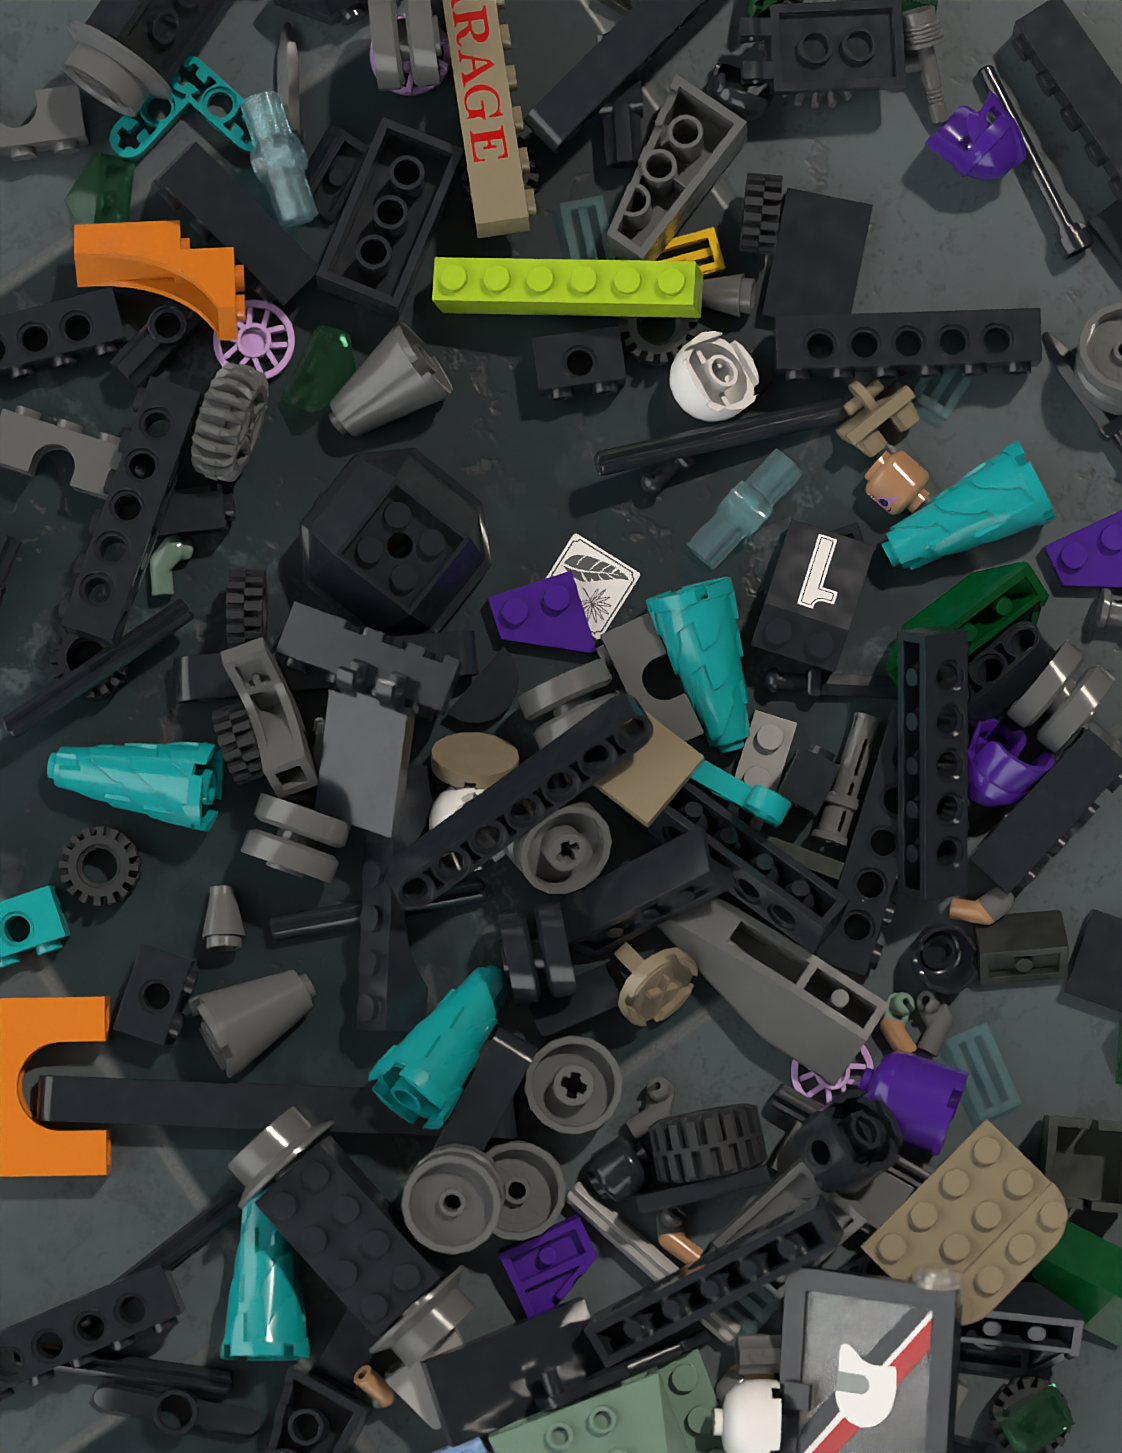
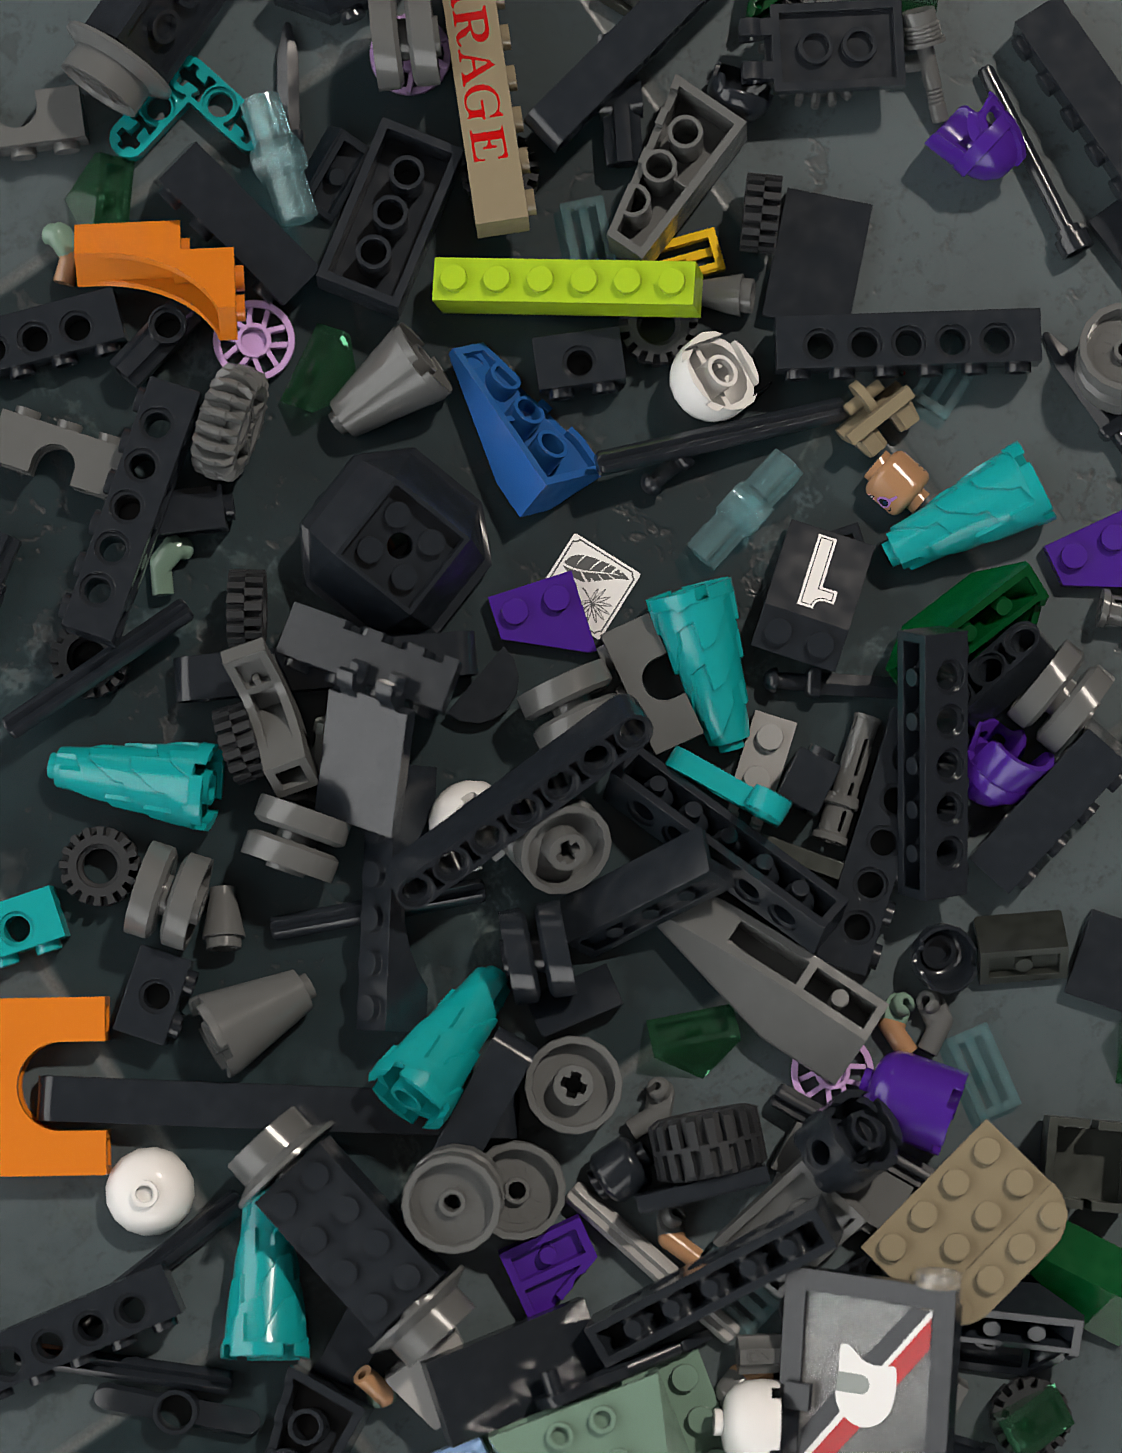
dark tan tile [431,733,519,789] -> none
dark tan tile [592,711,705,828] -> none
dark tan tile [613,942,698,1027] -> none
arm [949,887,1015,925] -> none
none -> arm [42,222,77,287]
none -> white cylinder [105,1147,195,1236]
none -> dark grey wheel [124,840,214,951]
none -> blue wedge [448,342,601,517]
none -> clear green slope [646,1004,741,1079]

